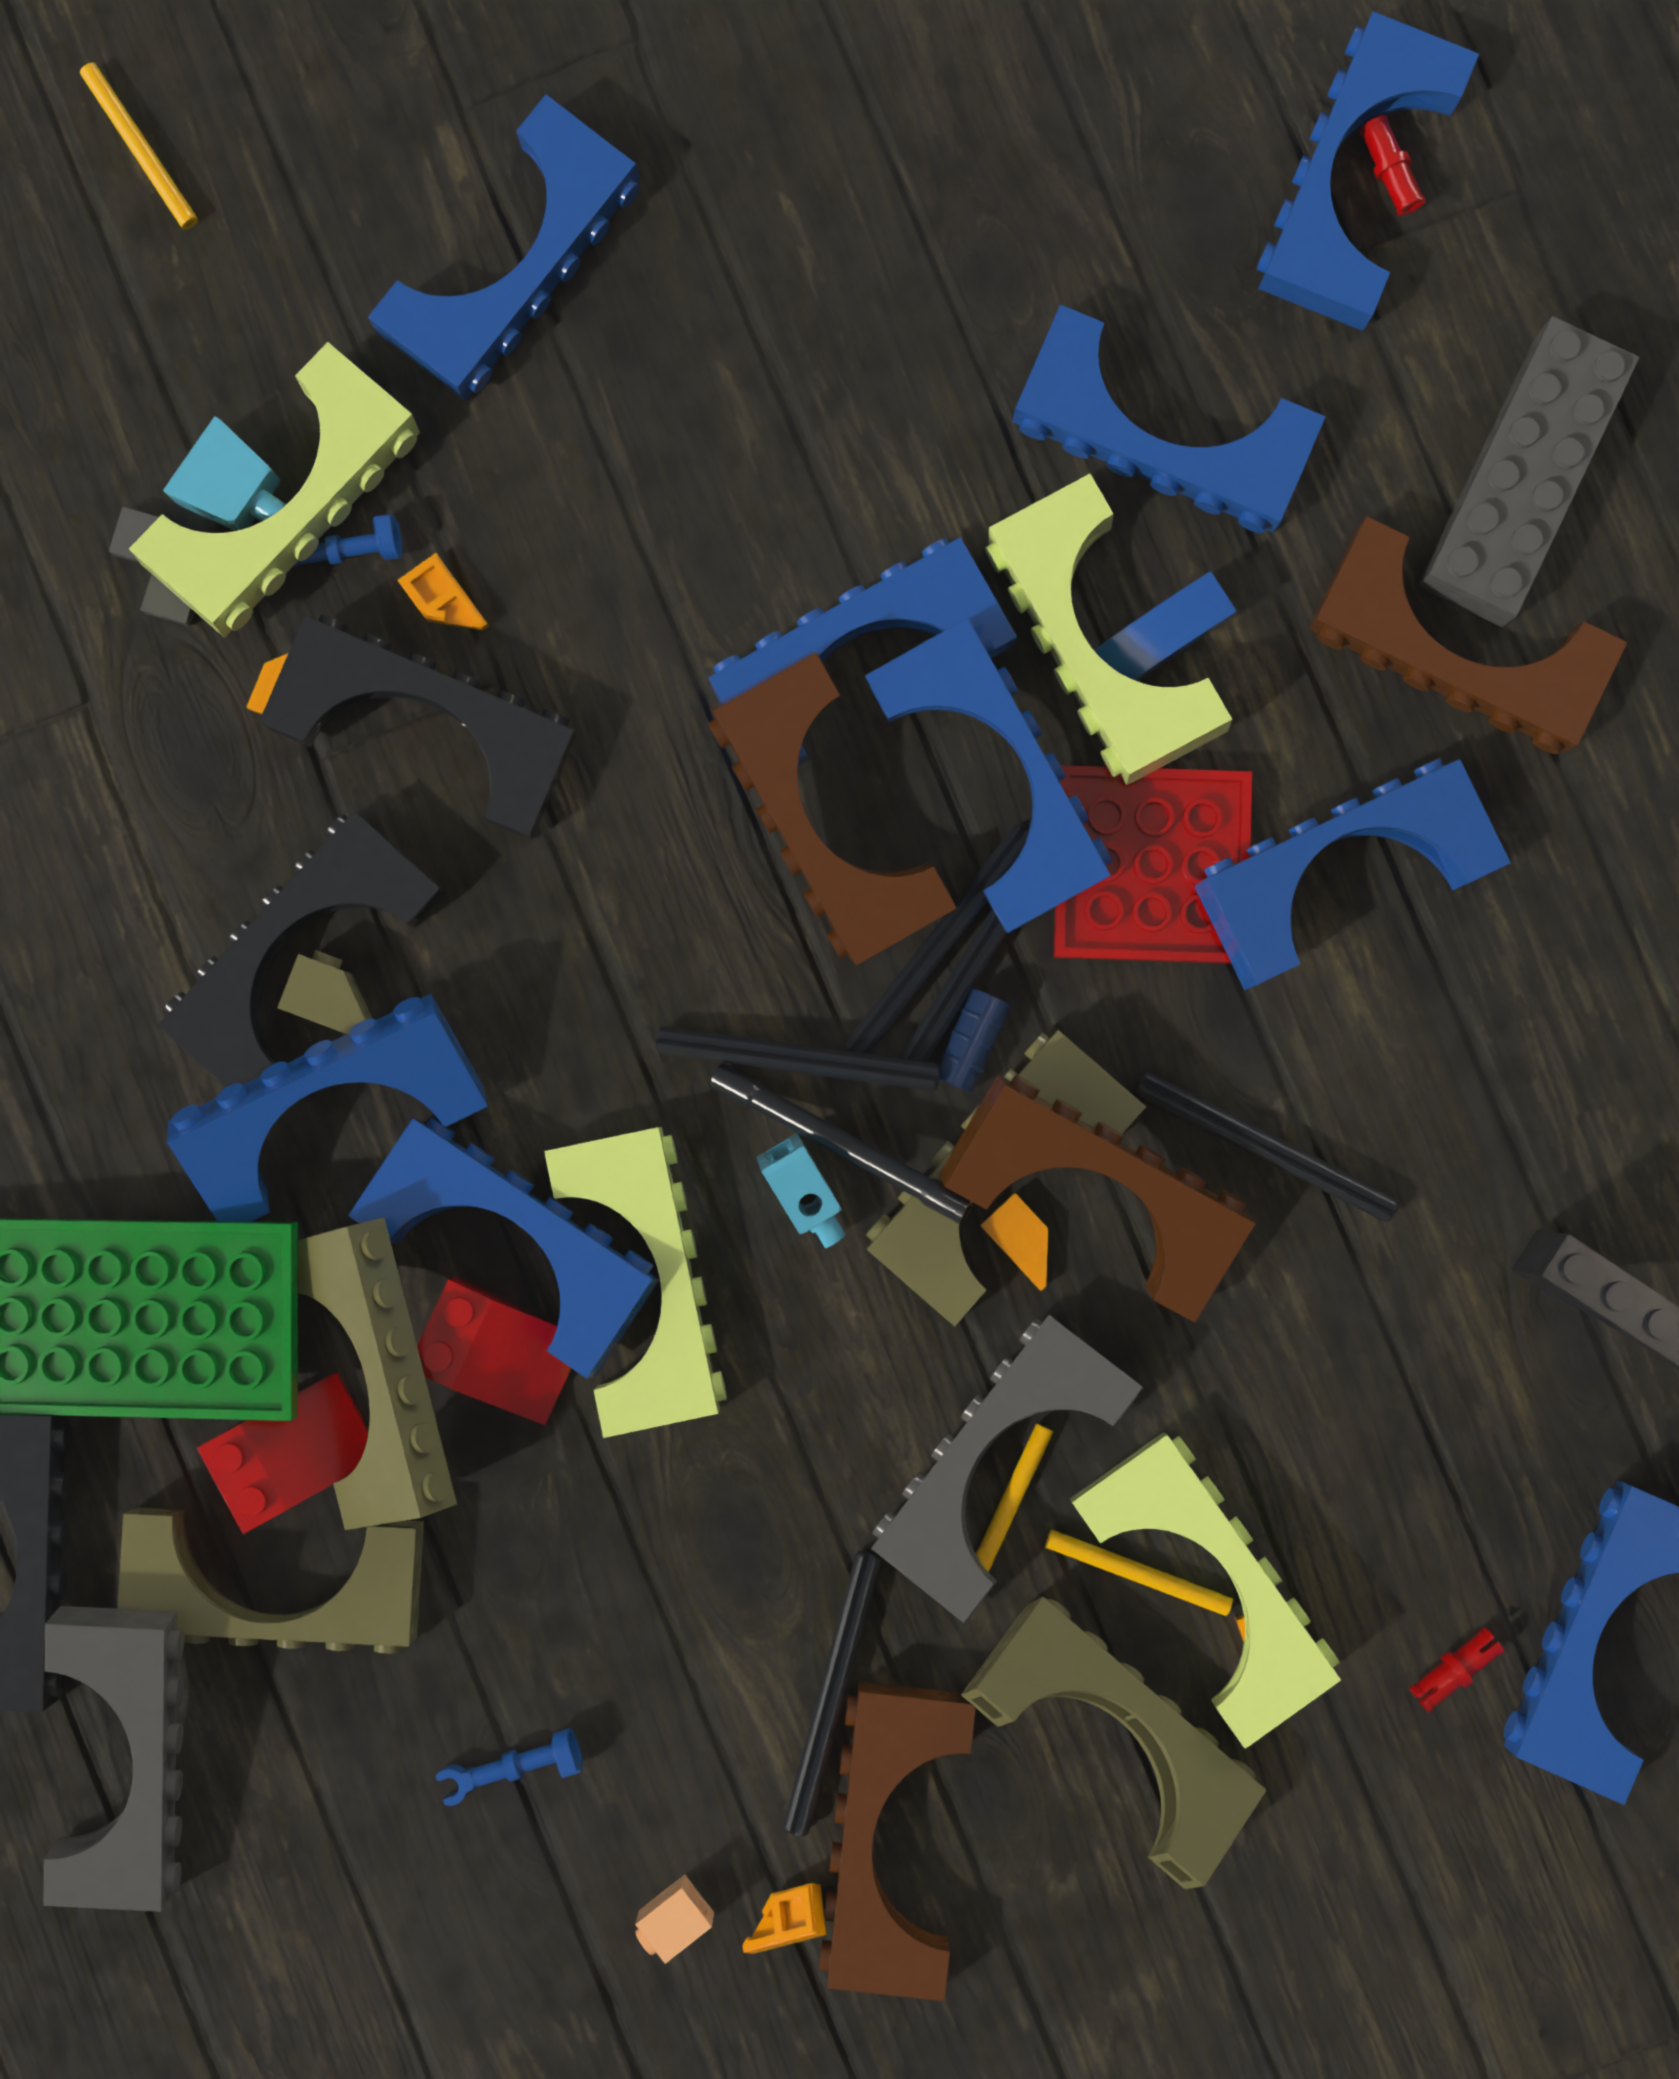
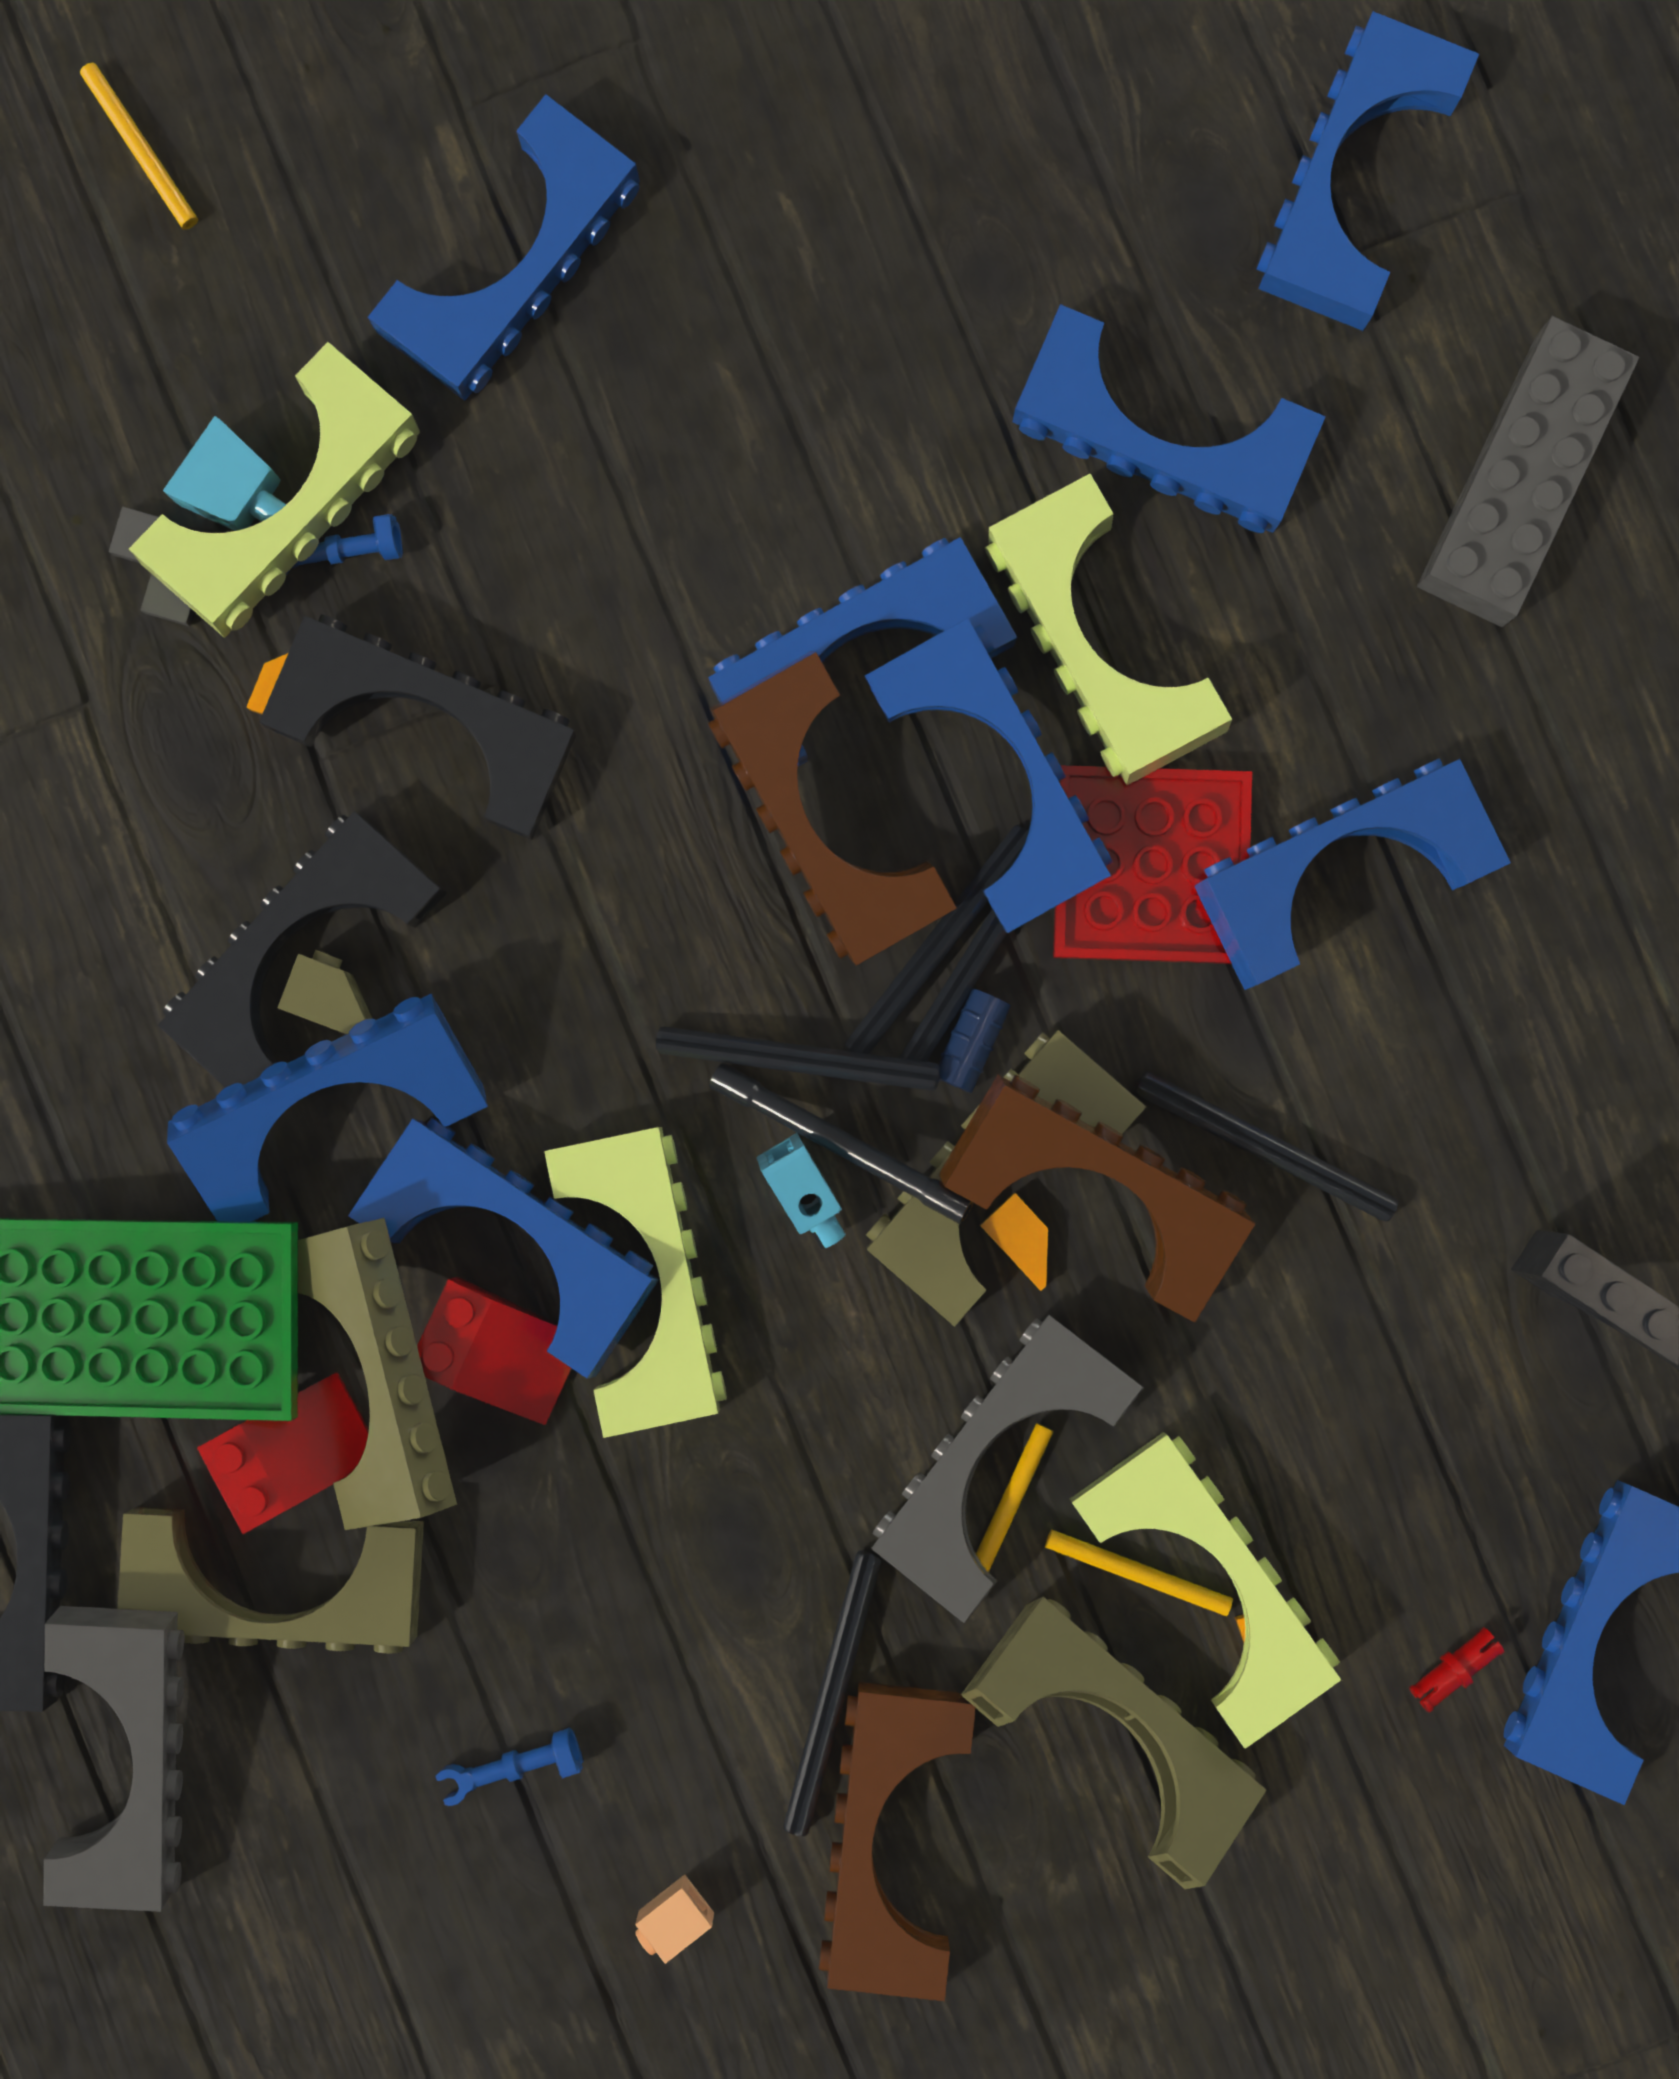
light orange tile [398,553,490,631] -> none
light orange tile [743,1883,827,1954] -> none
blue slope [1094,571,1237,681] -> none
reddish brown arch [1308,516,1627,754] -> none
red pin [1359,115,1426,216] -> none

